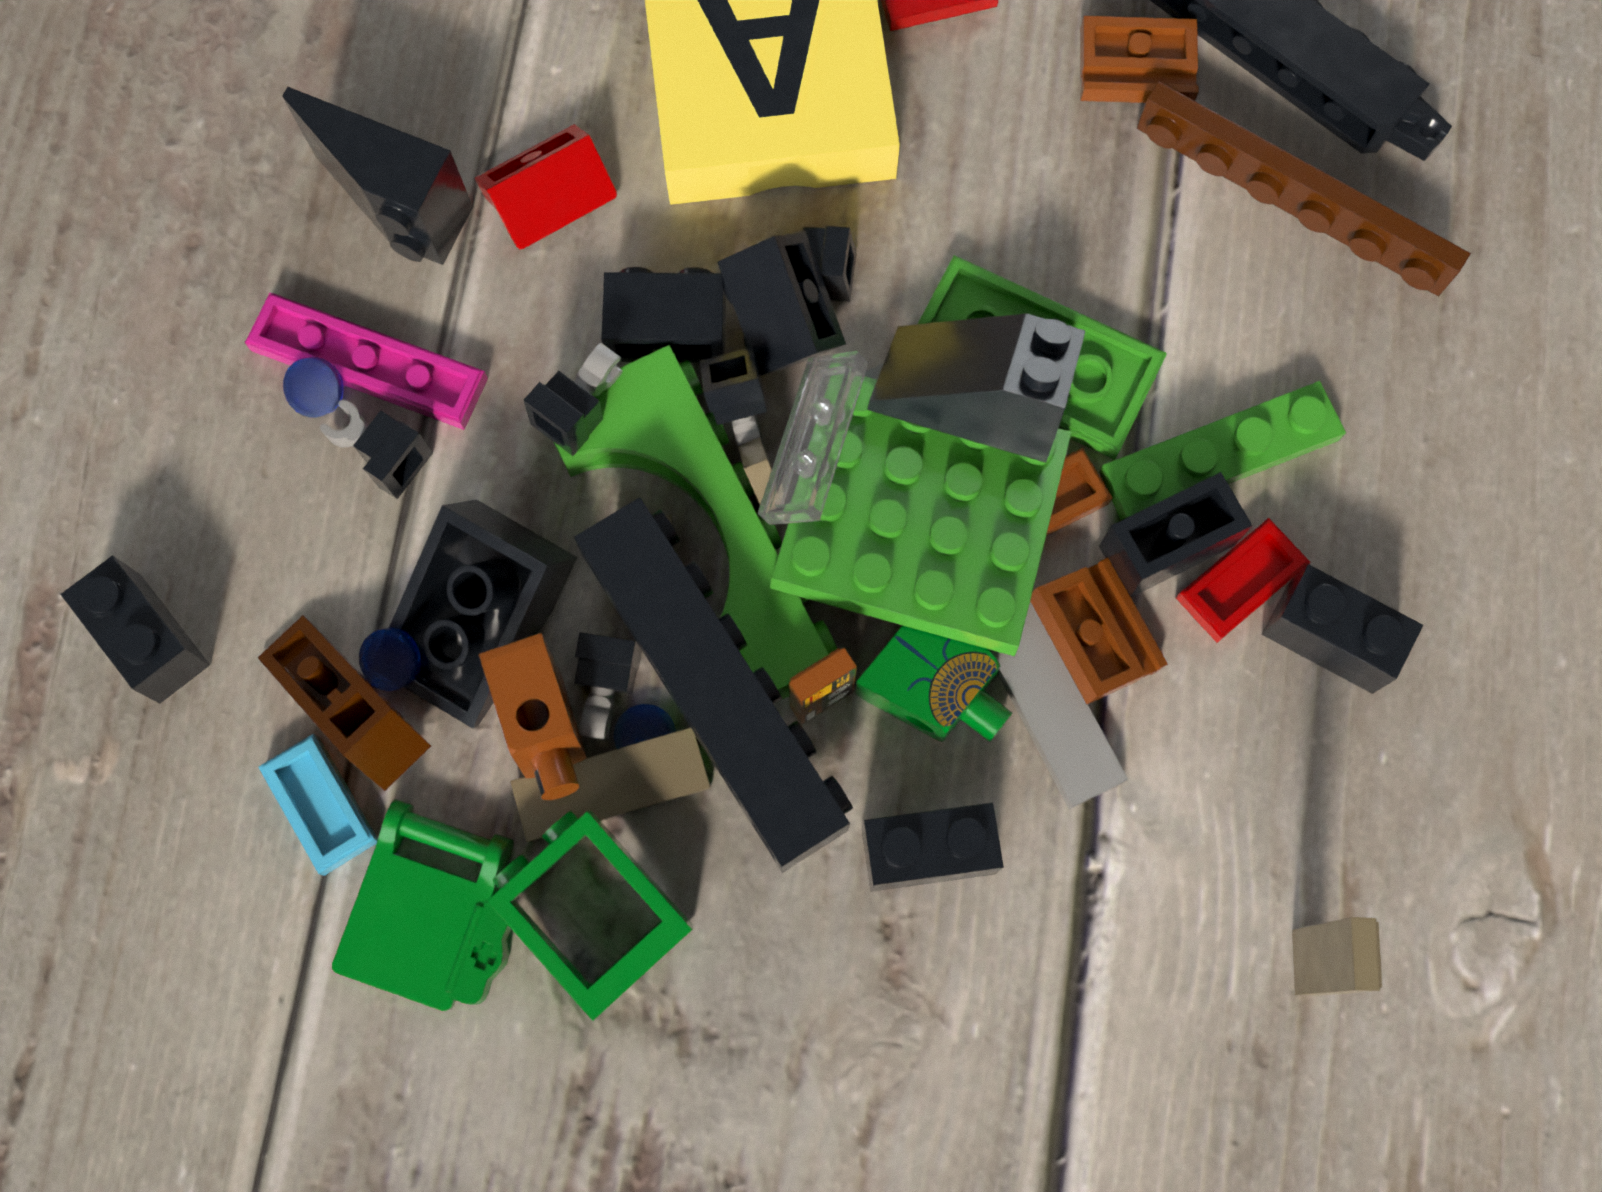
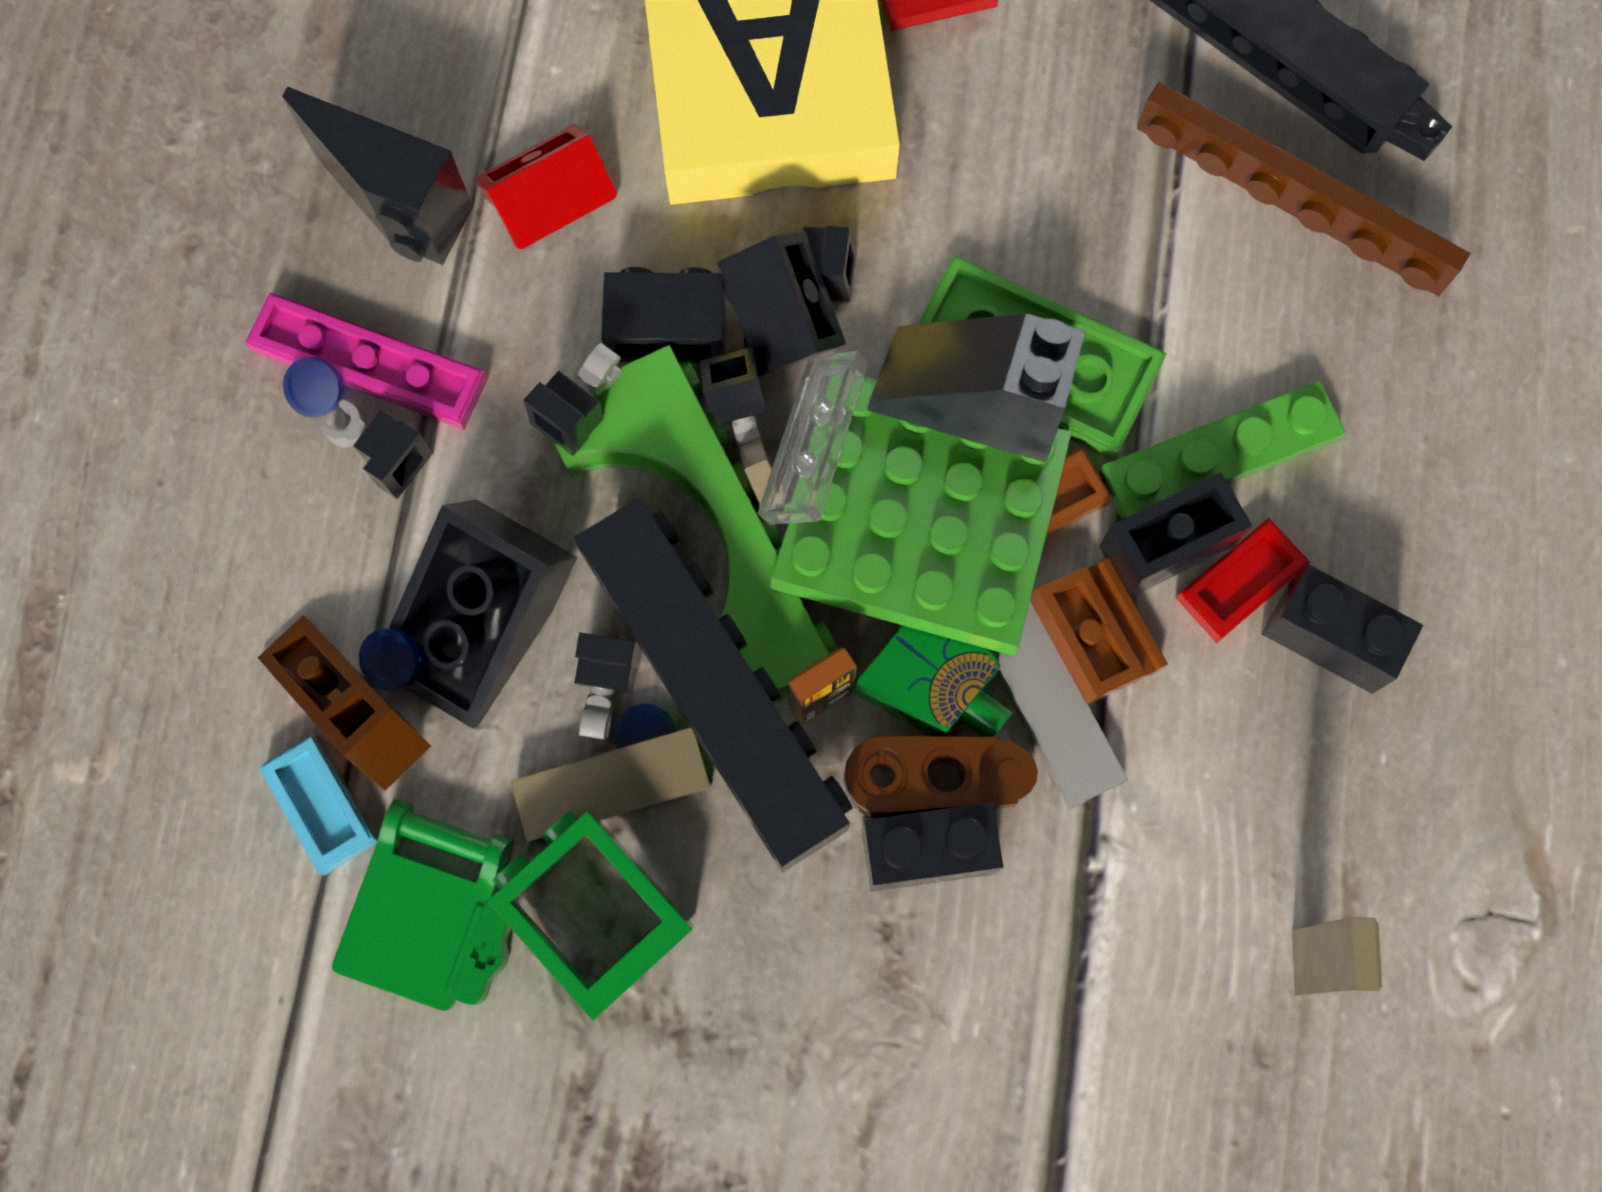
black brick [60,555,210,704] -> none
dark orange torso [479,633,587,800] -> none
dark orange plate [1080,16,1199,103] -> none
none -> reddish brown piece [843,736,1038,819]

